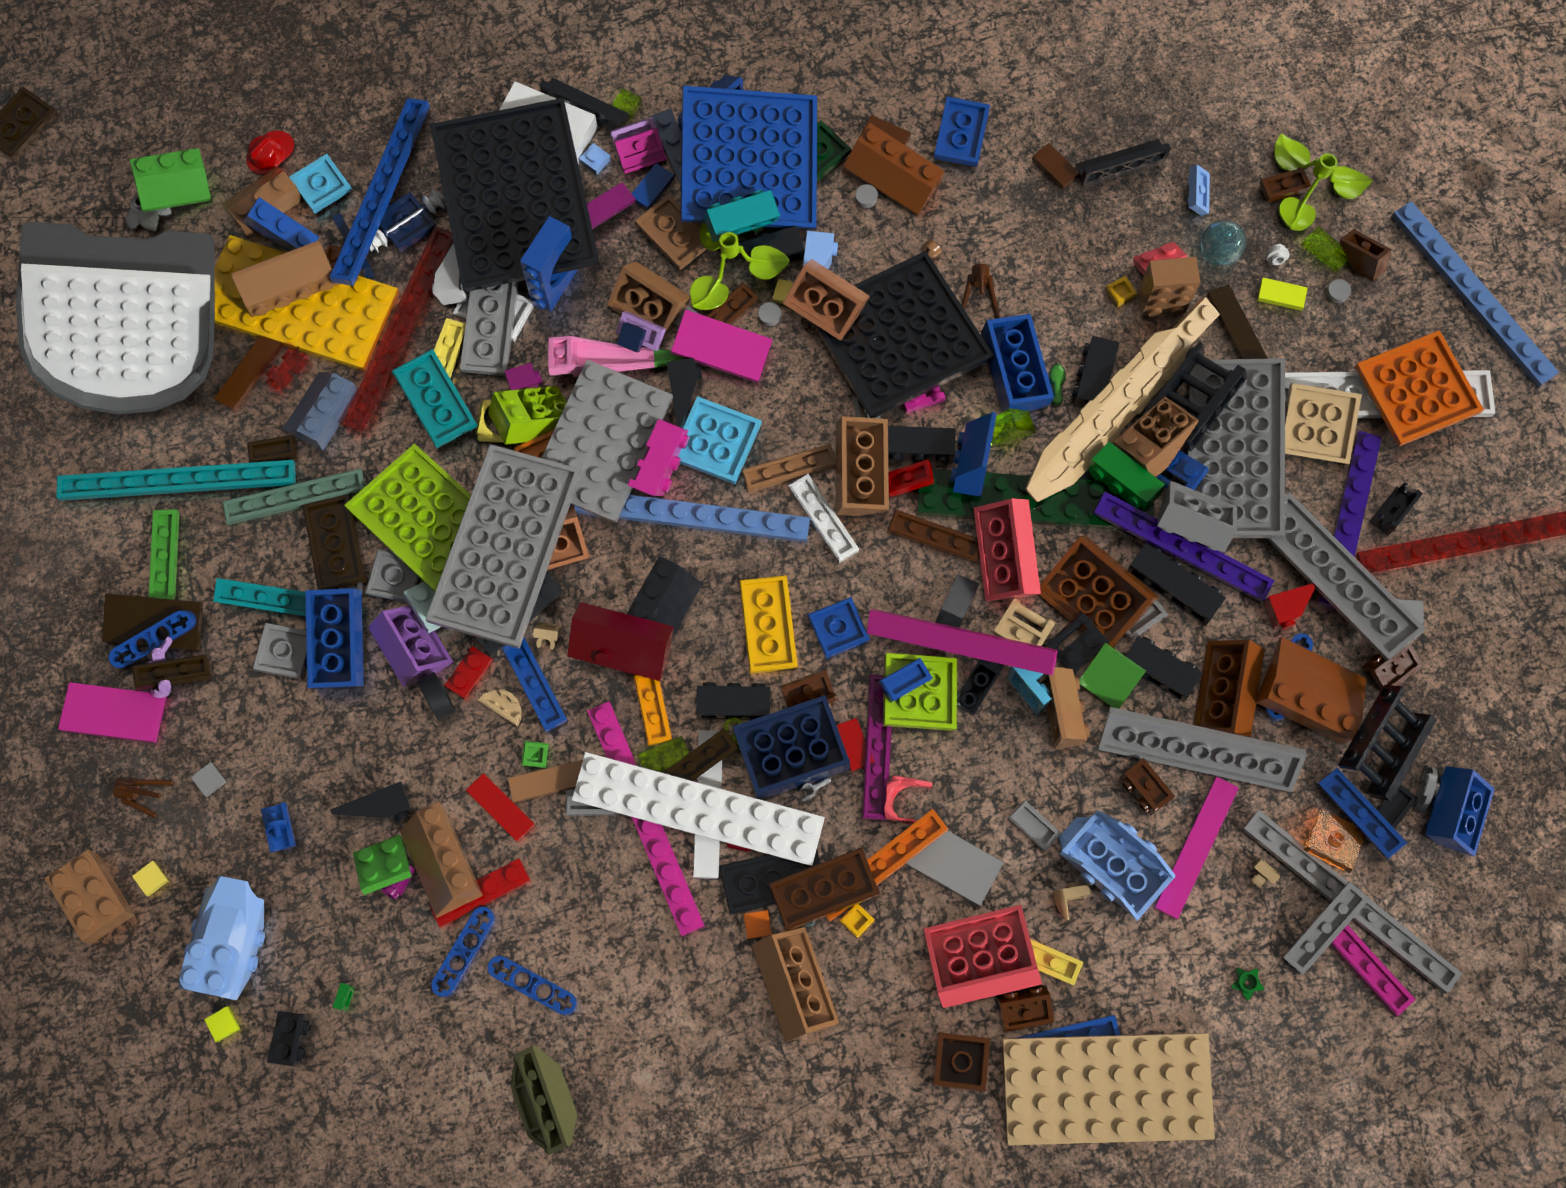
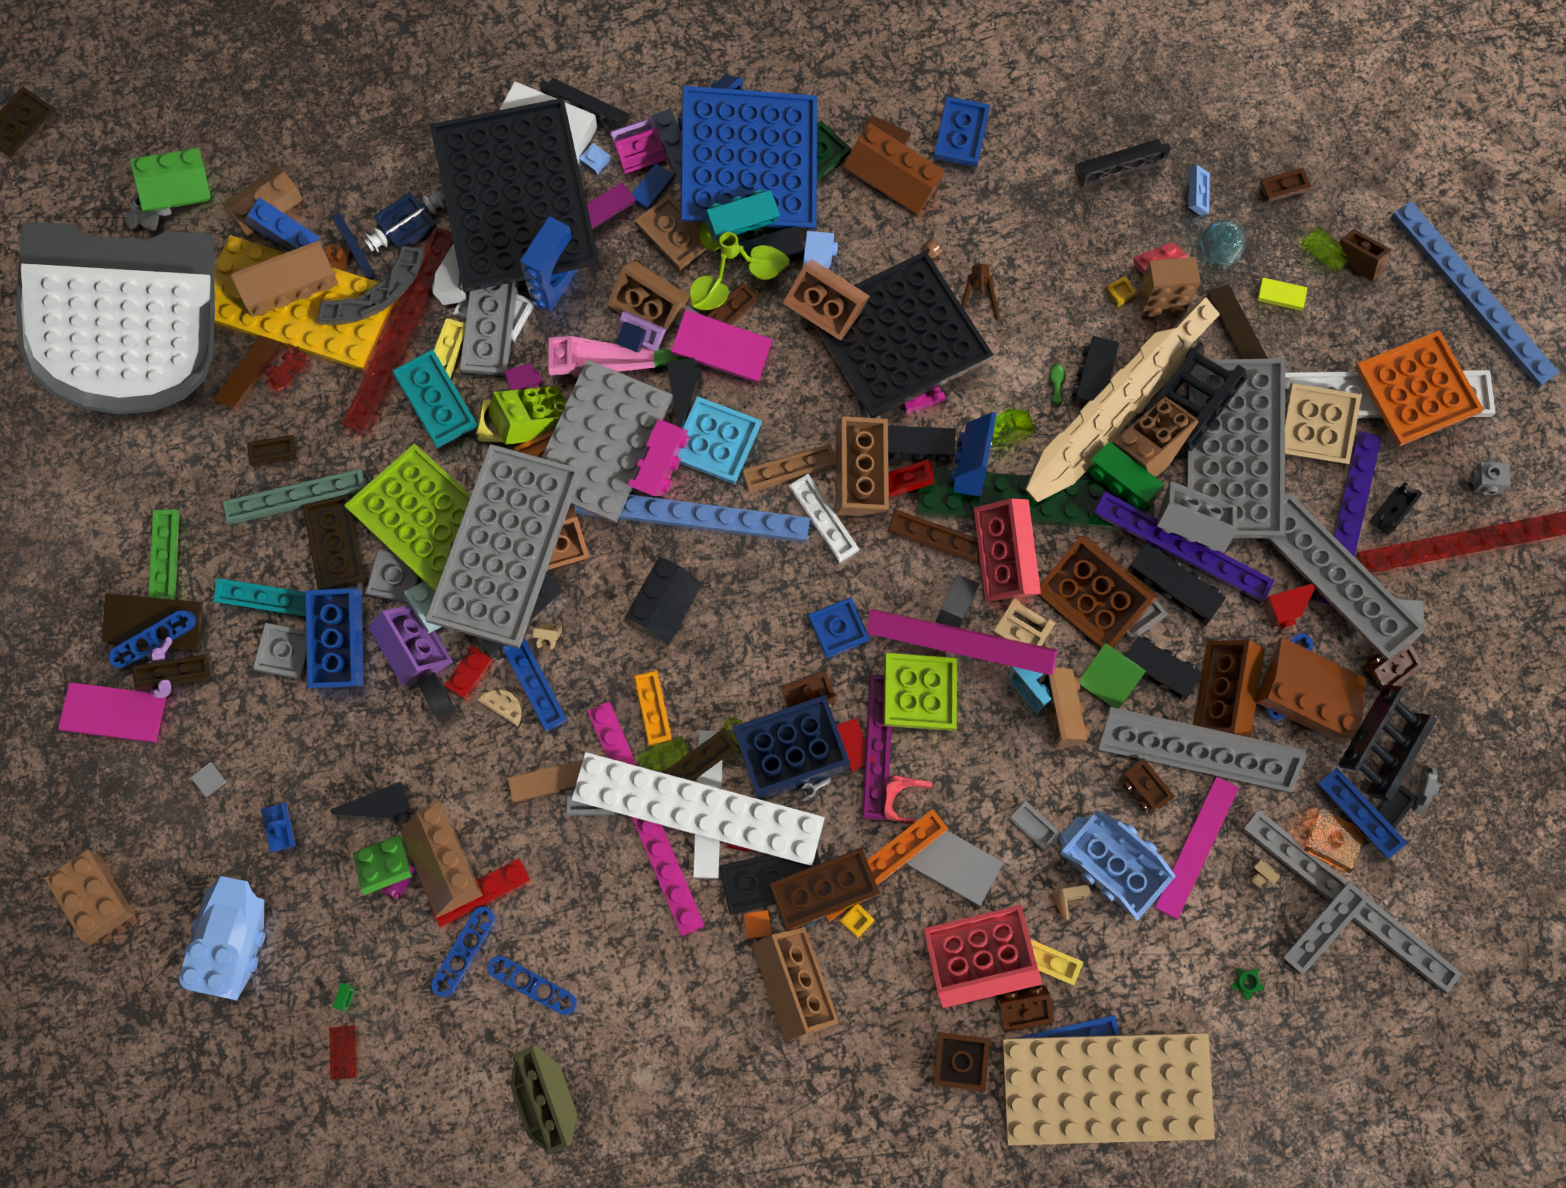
teal plate [56,460,296,501] -> none
reddish brown plant [113,777,174,818] -> none
light yellow tile [132,861,169,897] -> none
neon yellow tile [204,1006,240,1042] -> none
red piece [246,130,294,175] -> none
black bracket [267,1011,312,1067] -> none
sand blue slope [283,372,359,451] -> none
medium azure plate [289,154,353,214] -> none
blue plate [330,98,430,286] -> none
red tile [466,773,535,843] -> none
bright green tile [521,741,549,768] -> none
dark red brick [567,602,674,681] -> none
clear neon green tile [612,88,642,118] -> none
black brick [696,682,770,720] -> none
yellow tile [739,575,798,674] -> none
light grey tile [758,302,781,326] -> none
light yellow tile [772,279,794,305] -> none
light grey tile [855,184,878,208] -> none
blue tile [878,658,933,703] -> none
black slope [957,659,1005,715] -> none
blue brick [981,314,1054,416] -> none
reddish brown tile [1032,143,1079,190] -> none
black plate [1044,610,1110,674] -> none
blue plate [1156,450,1209,490] -> none
white plate [1266,244,1290,265] -> none
lime plant [1274,133,1373,231] -> none
light grey tile [1326,279,1351,303] -> none
dark pink tile [1330,925,1416,1017] -> none
blue slope [1425,766,1495,857] -> none
none -> dark grey tile [317,246,425,325]
none -> clear red tile [329,1025,358,1080]
none -> light grey brick [1470,460,1511,495]

